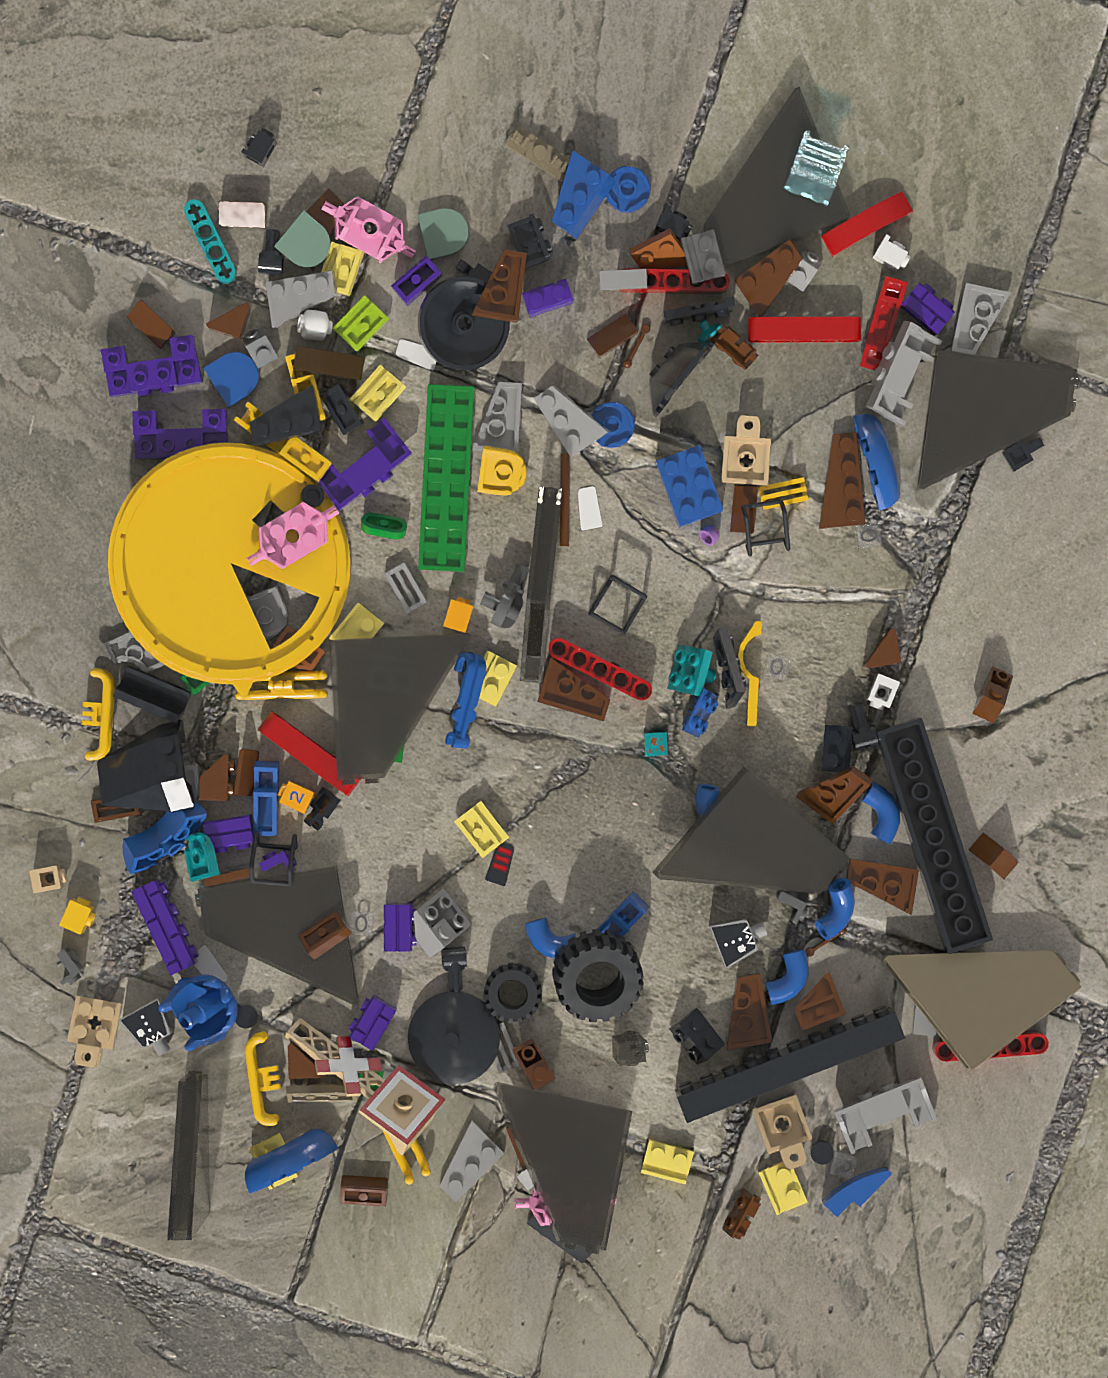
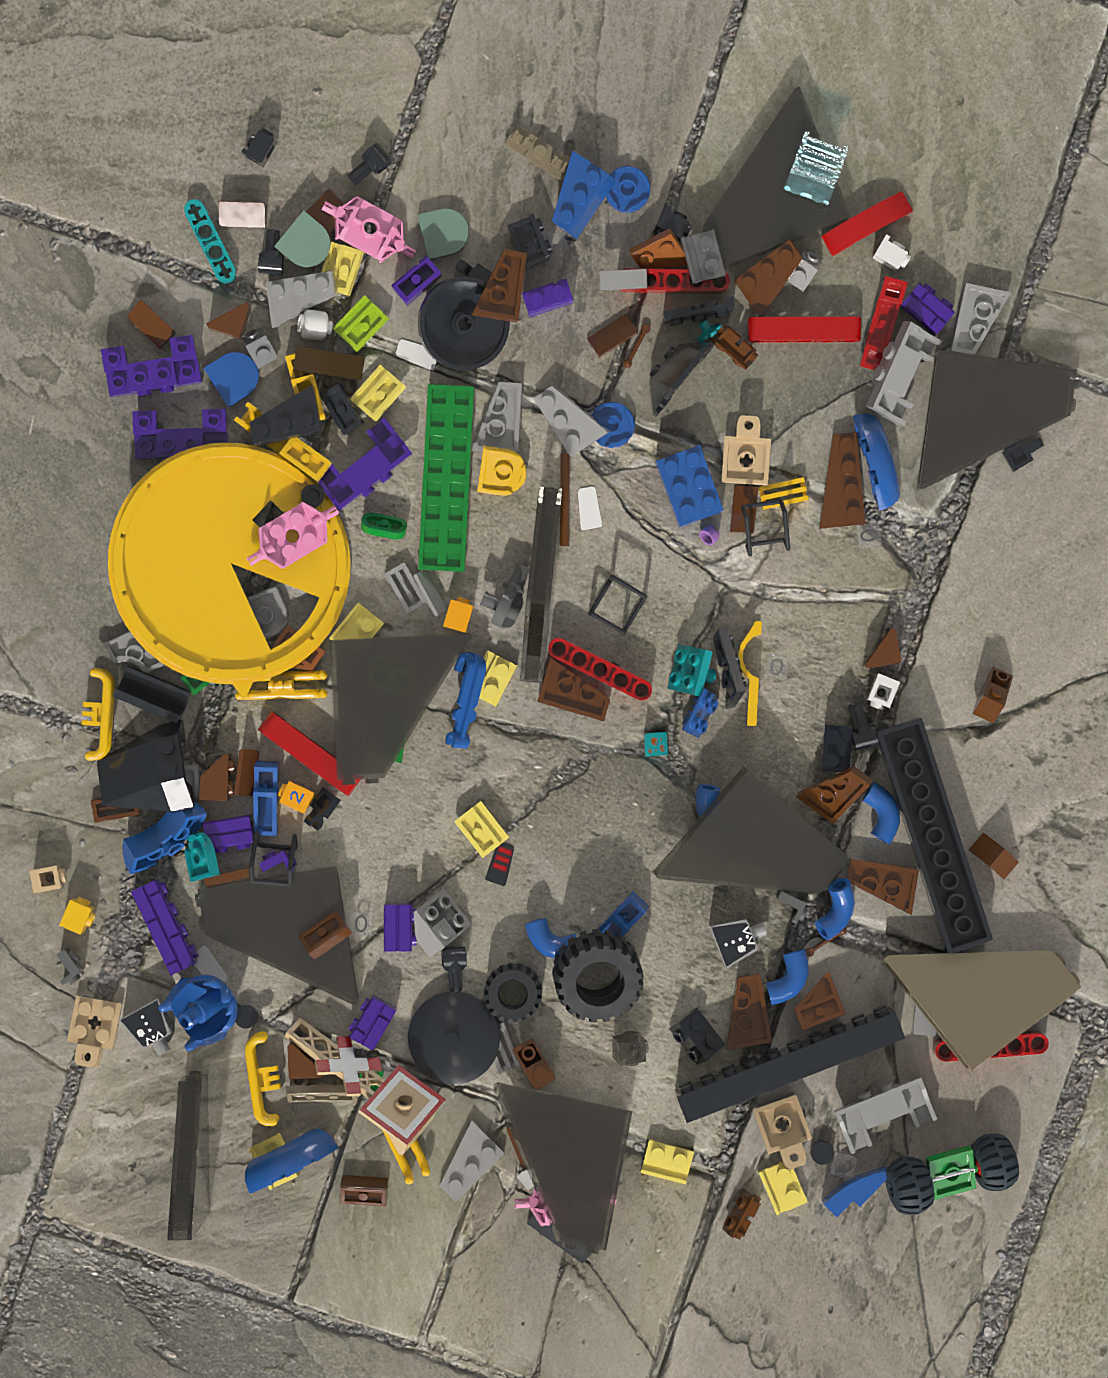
none -> black axle [348,143,392,185]
none -> light grey piece [413,570,447,616]
none -> black plate [885,1134,1019,1215]

